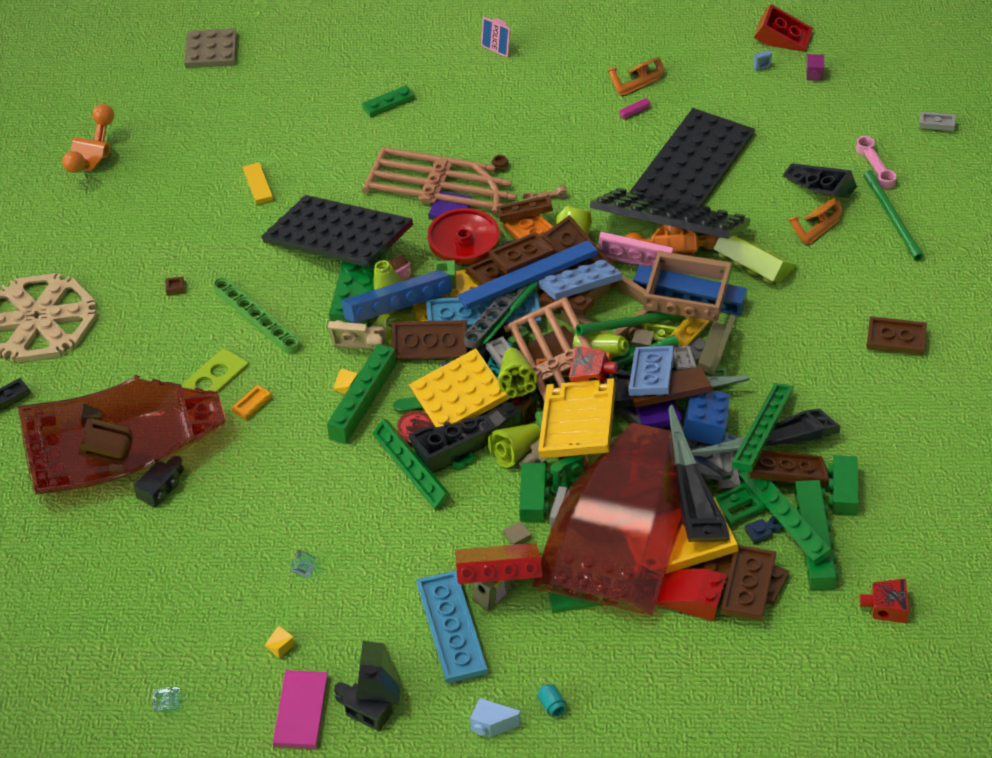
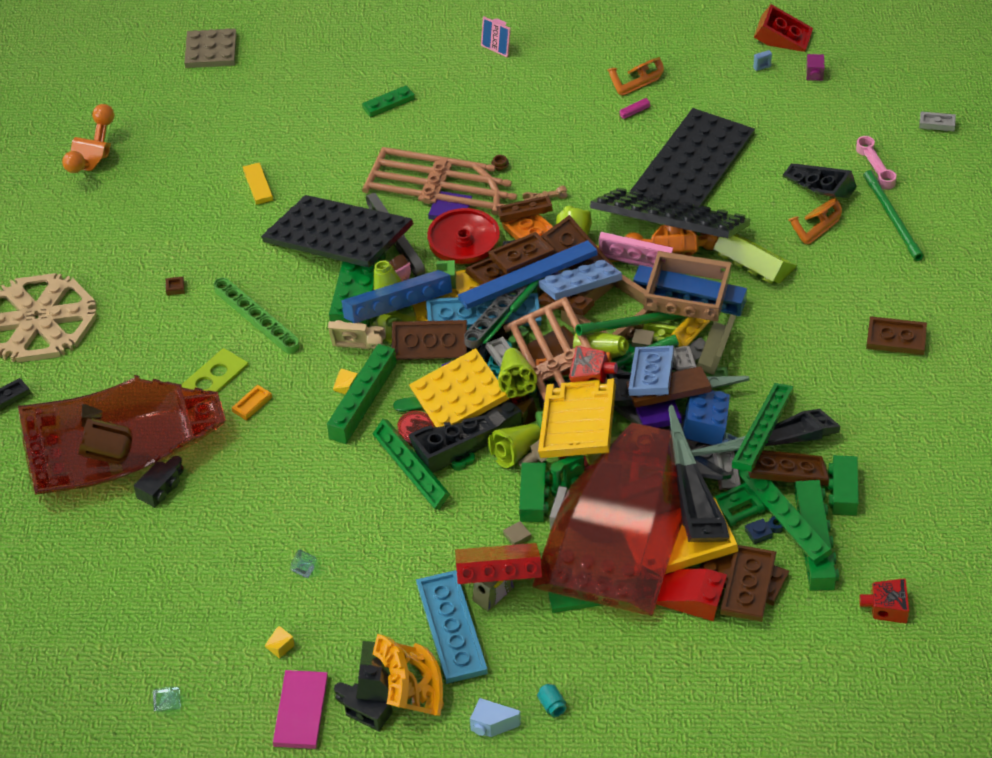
none -> dark grey beam [366,193,425,277]
none -> light orange fence [372,634,444,716]

